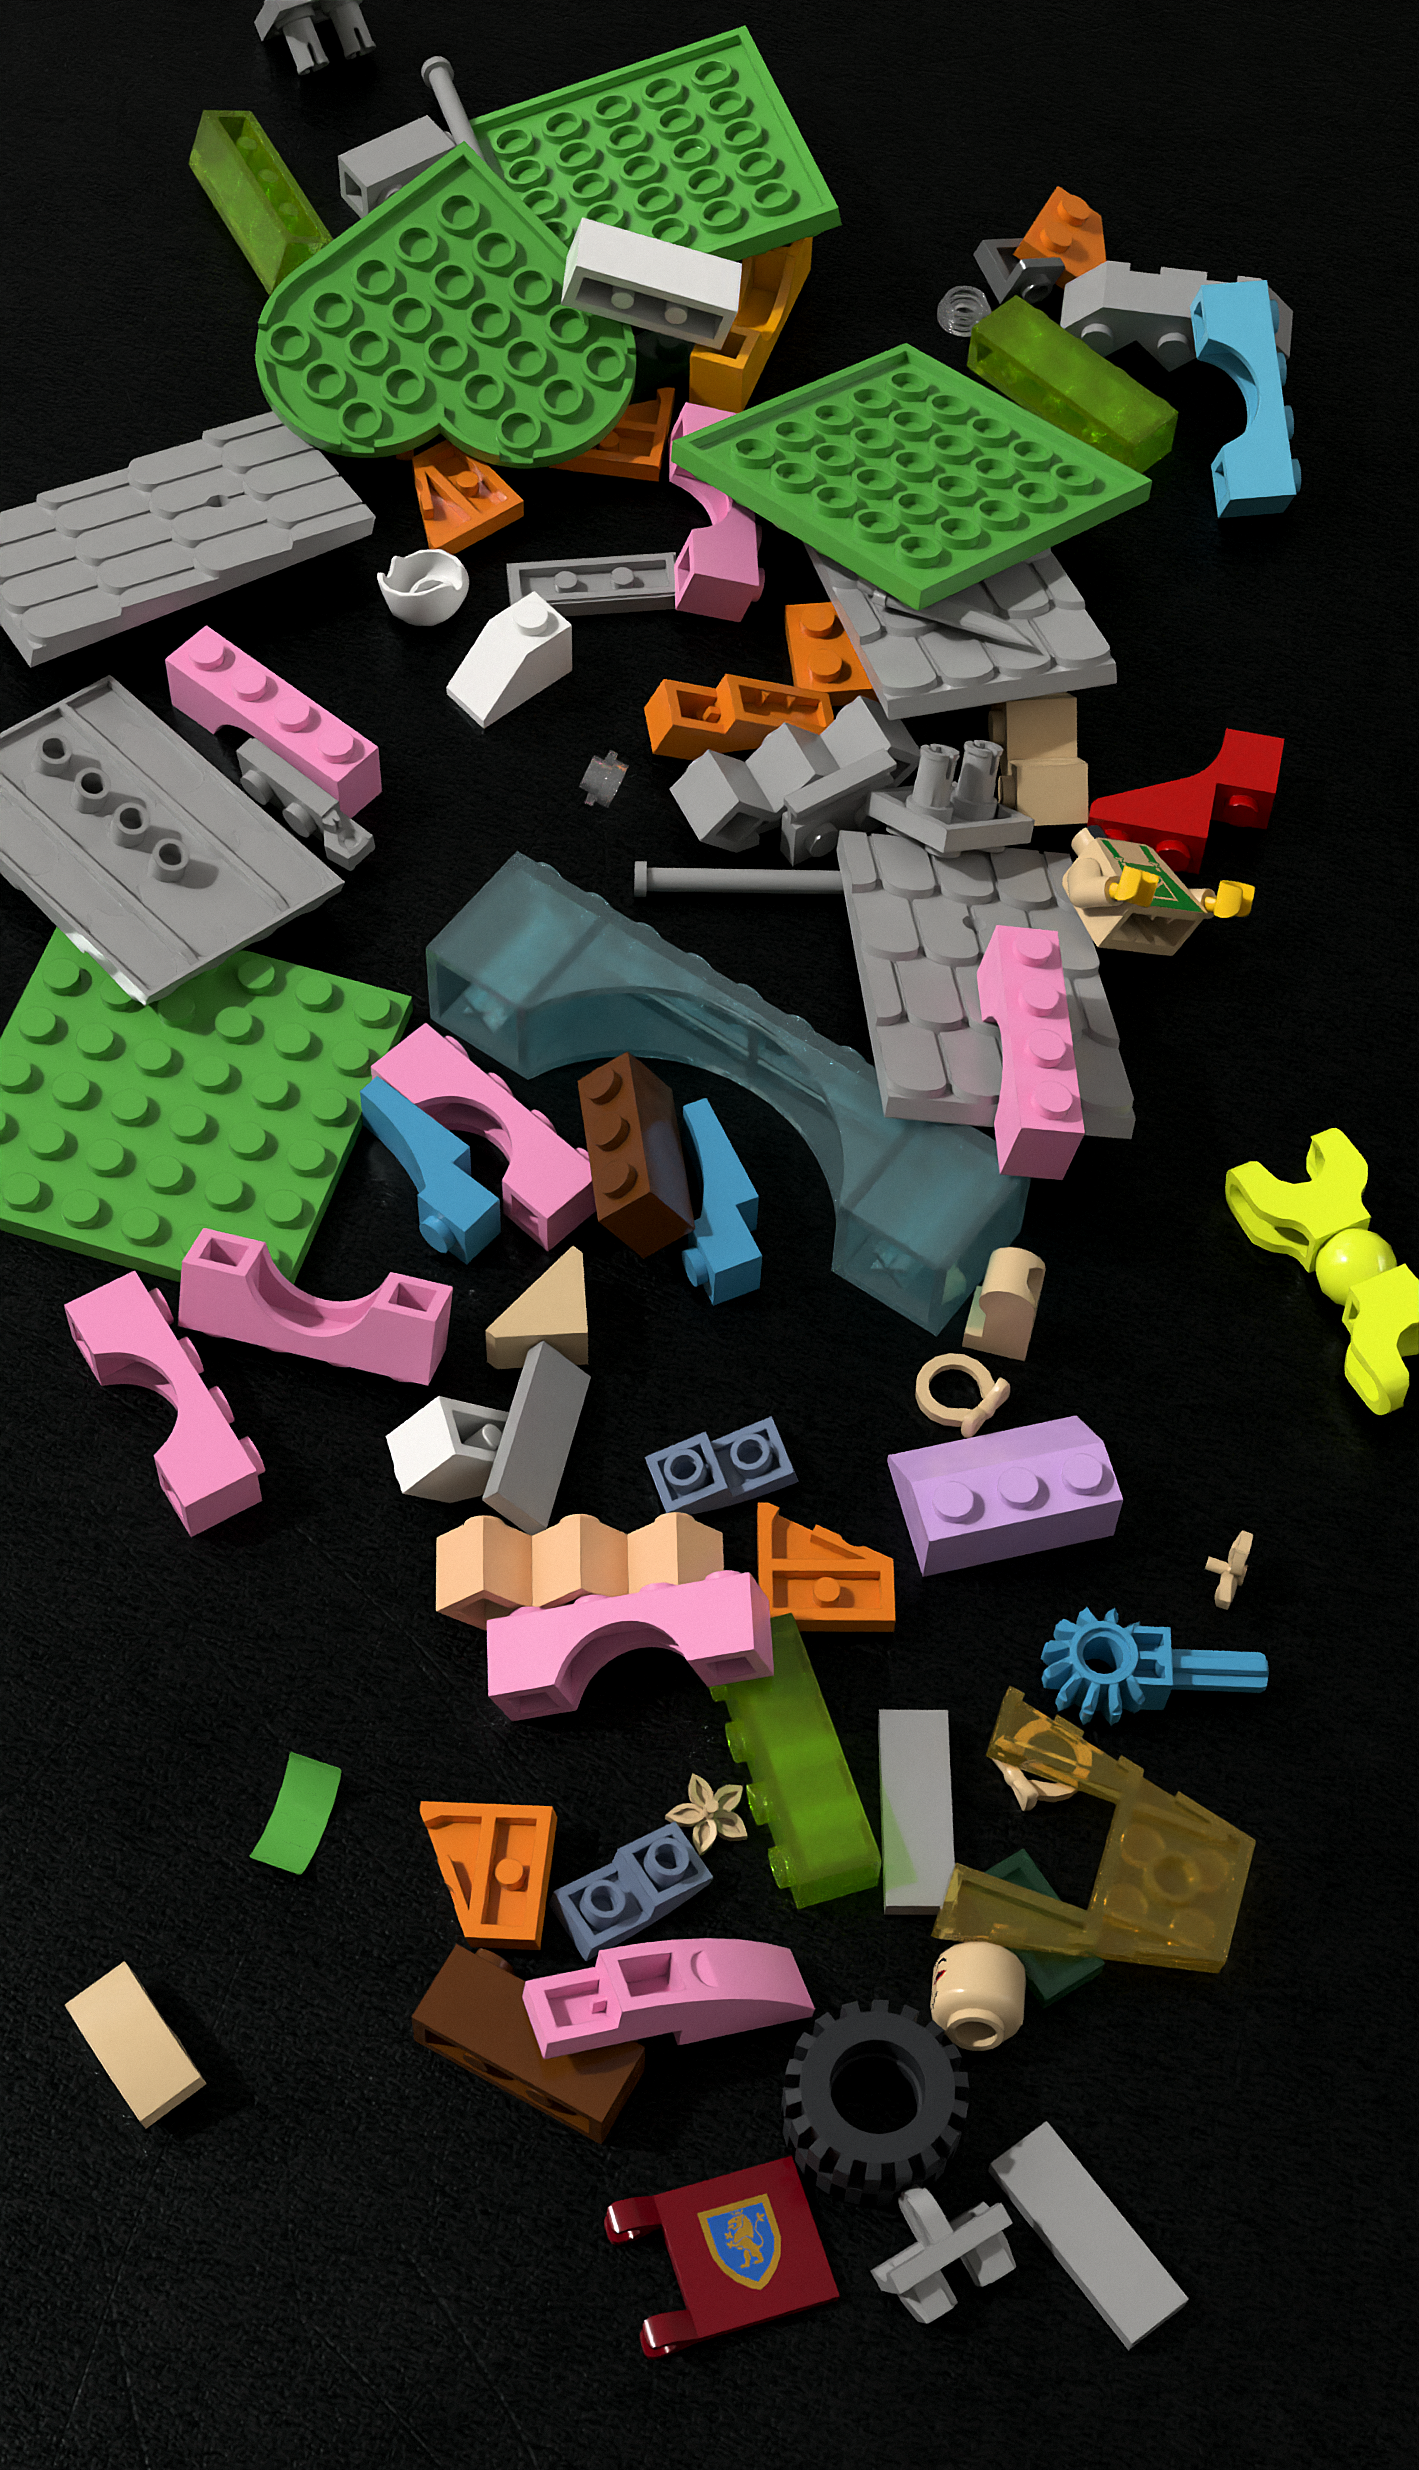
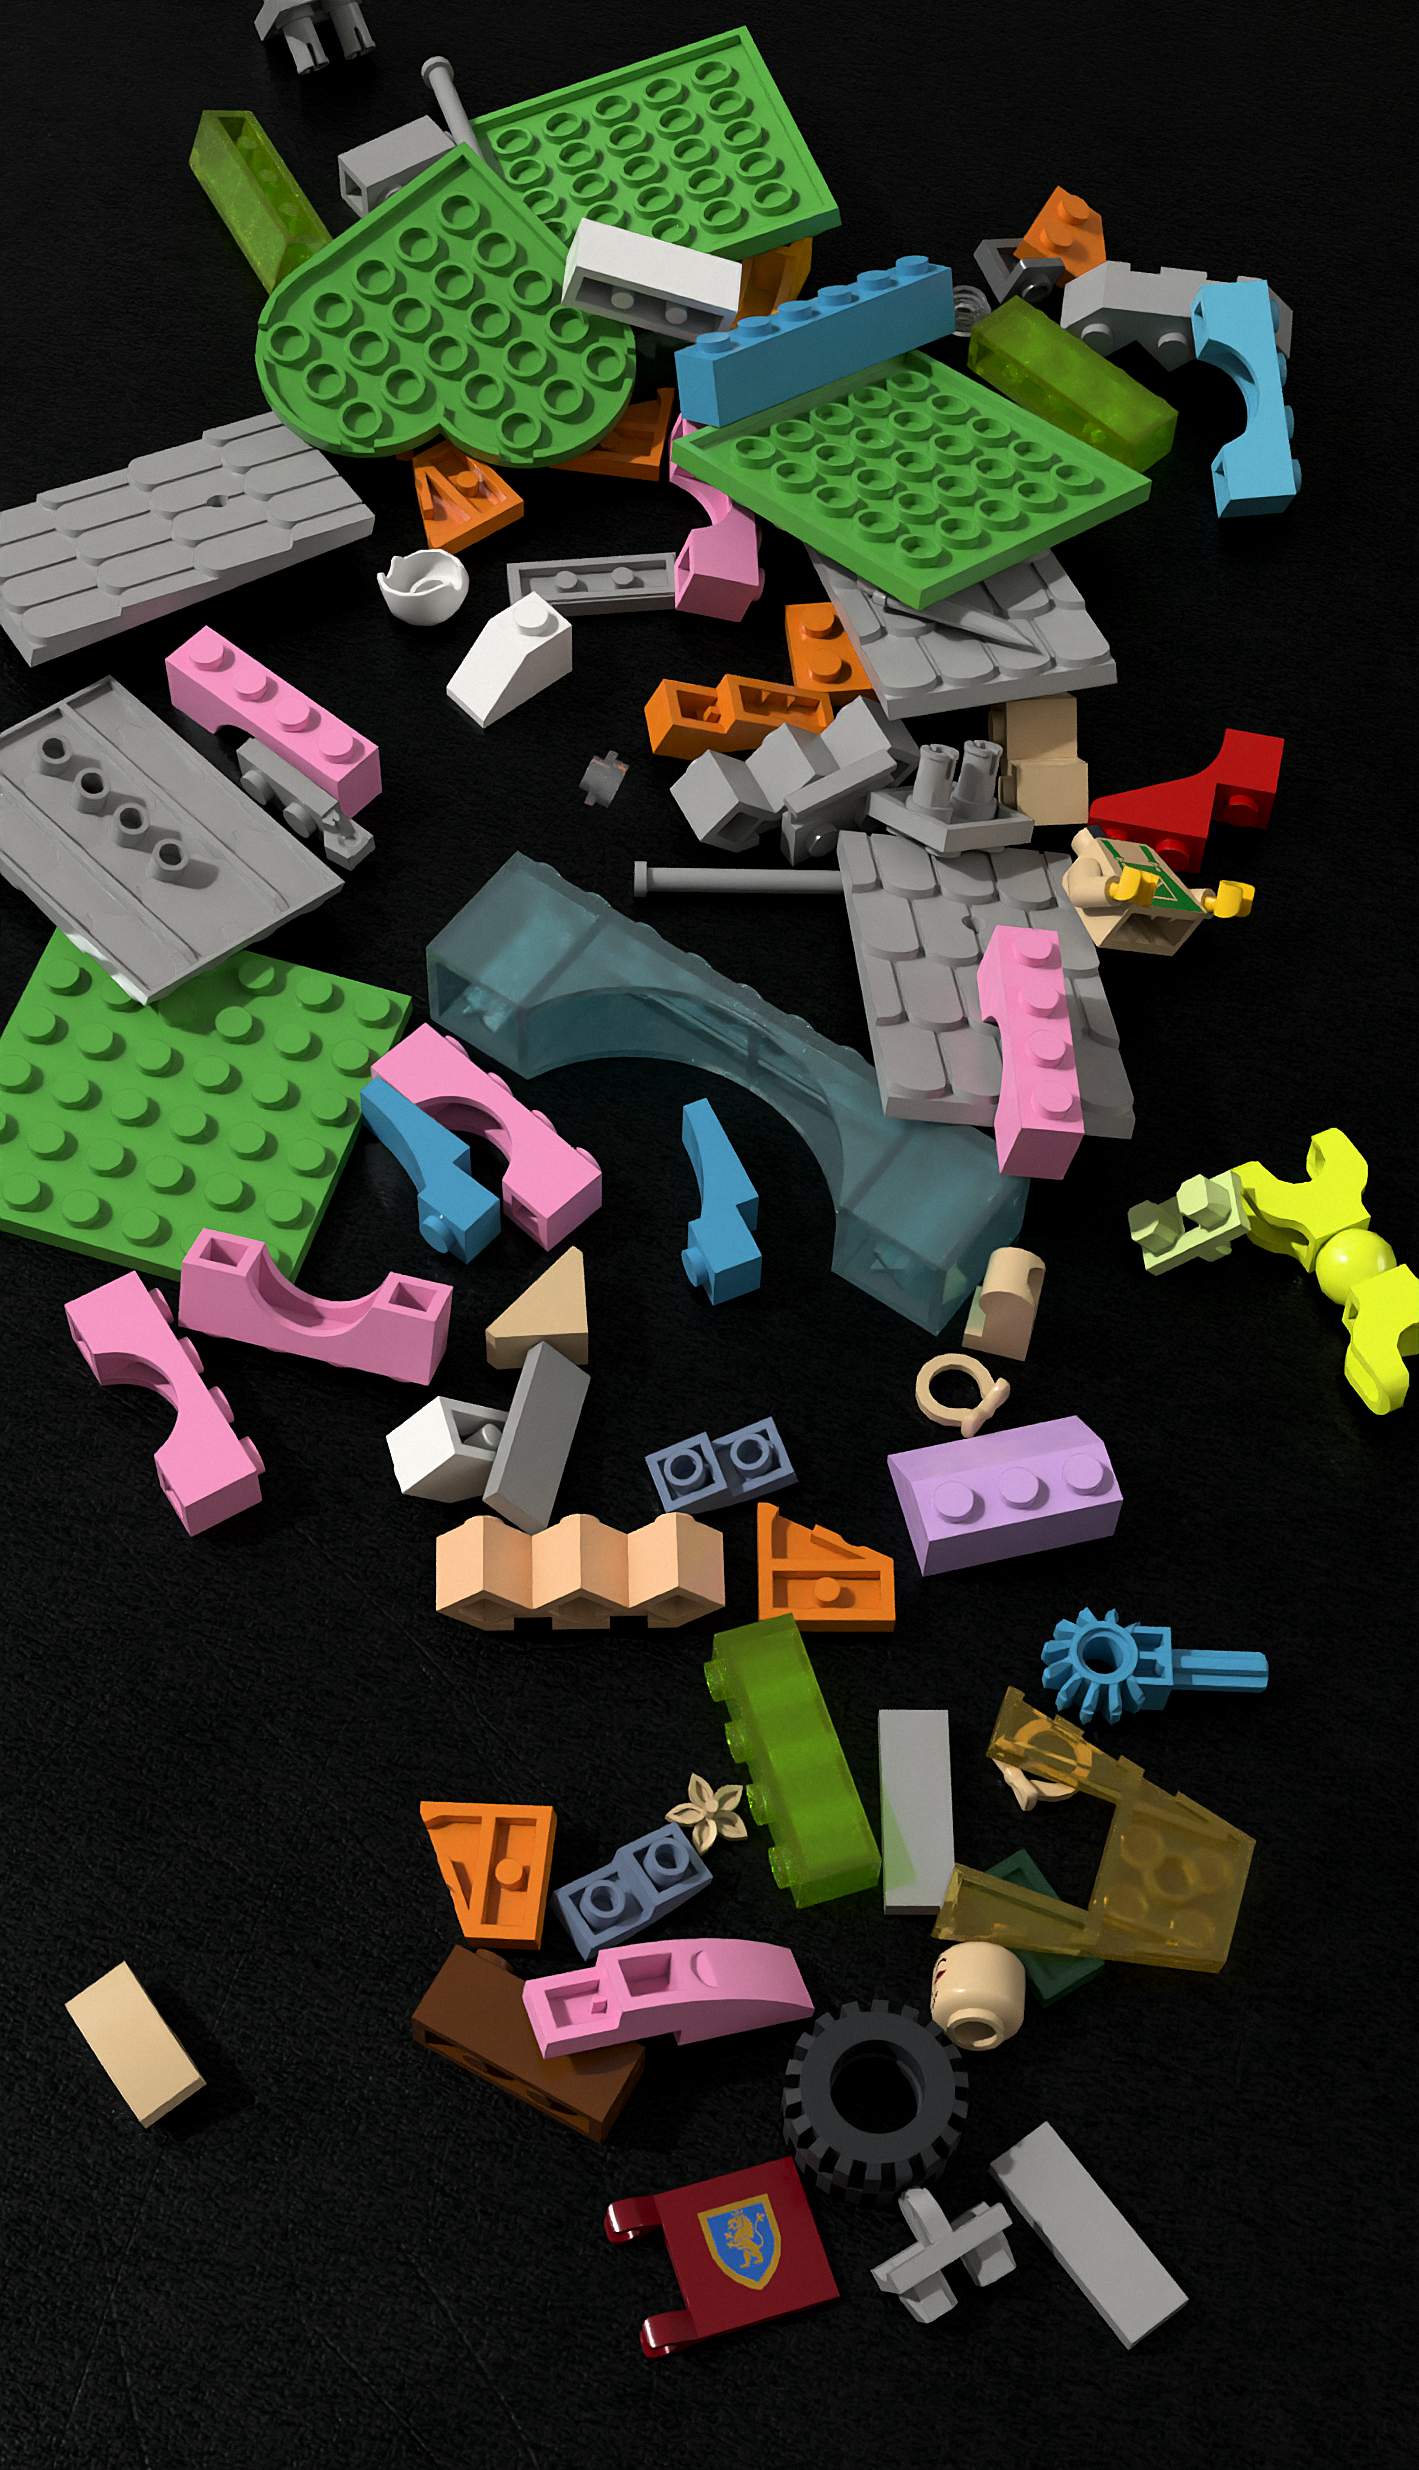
bright green sticker [250,1752,341,1875] -> none
bright pink arch [487,1570,774,1722] -> none
reddish brown brick [577,1051,695,1259] -> none
tan plant [1205,1530,1253,1610] -> none
none -> dark azure brick [674,256,956,427]
none -> yellowish green hips [1128,1170,1251,1276]

